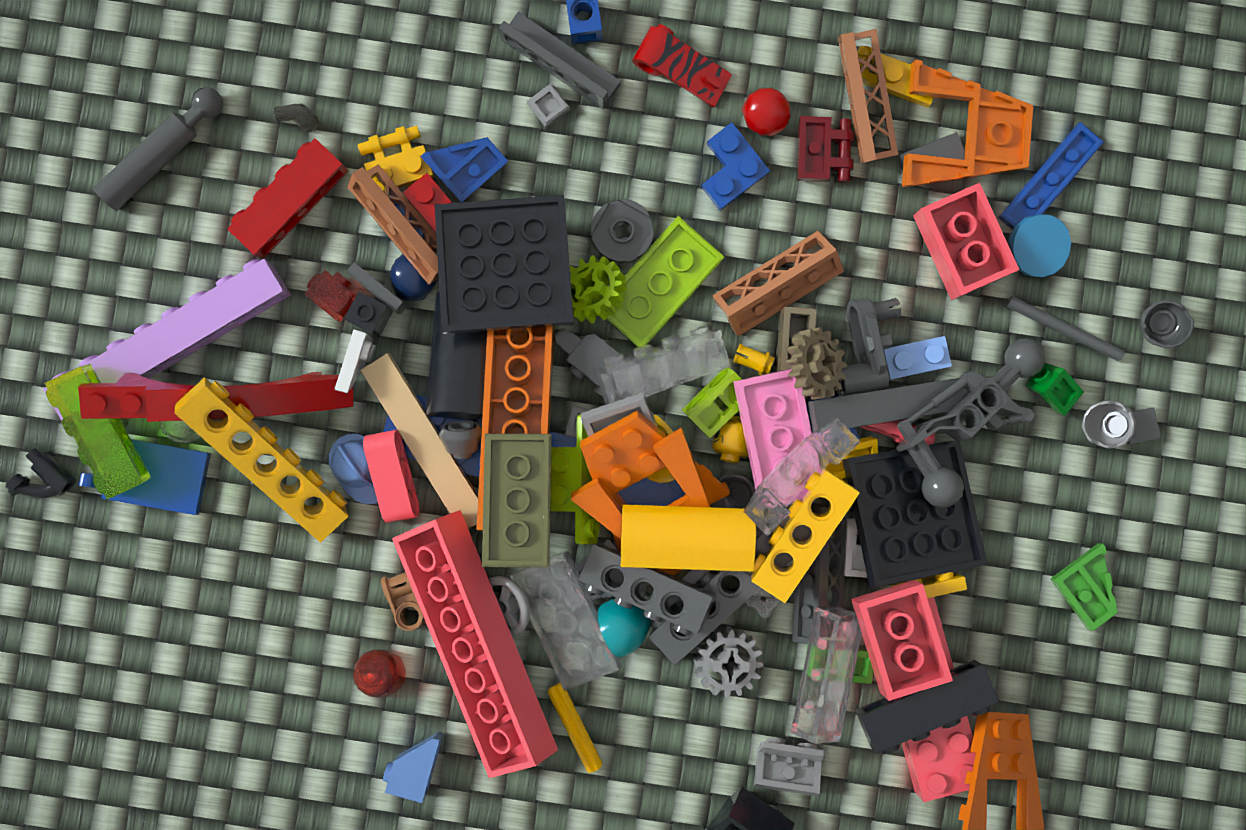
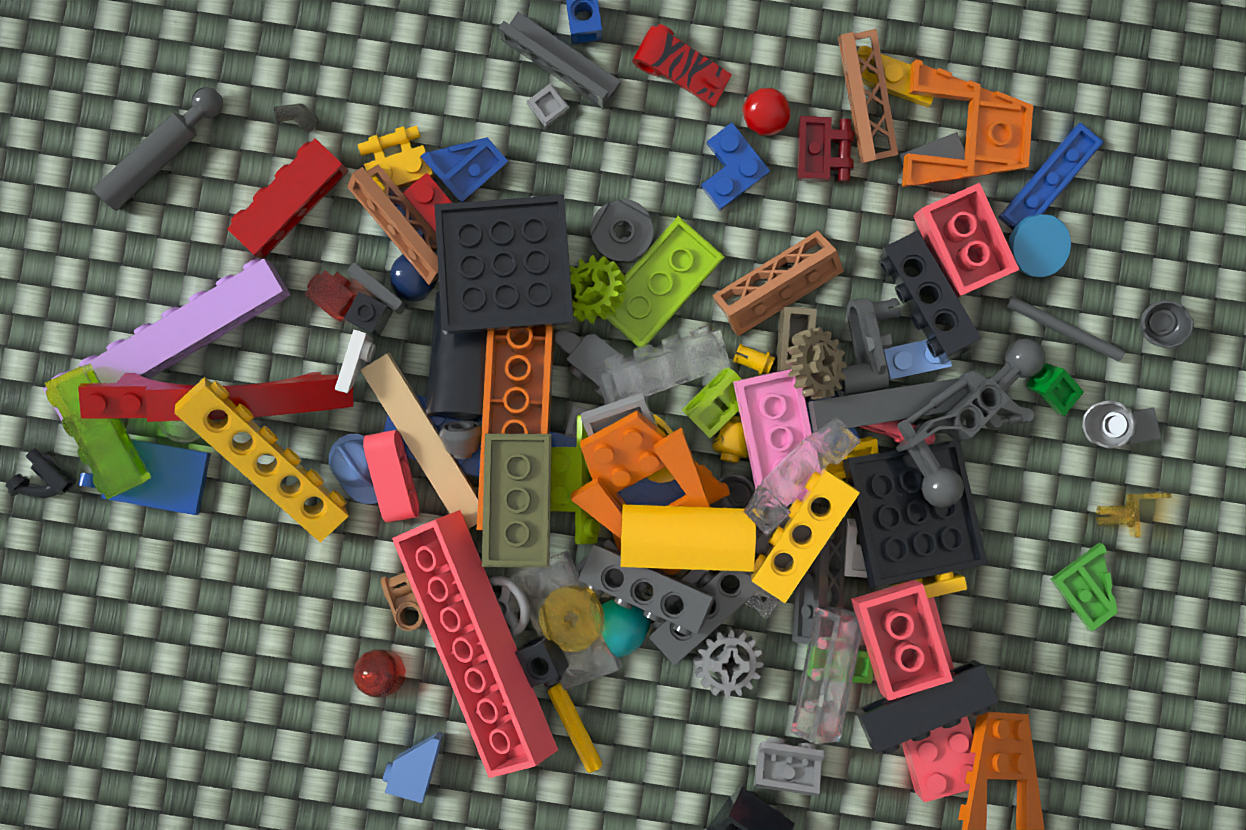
none -> black brick [515,631,569,688]
none -> clear yellow plate [539,585,605,652]
none -> black brick [879,230,982,364]
none -> clear yellow bracket [1096,492,1172,538]

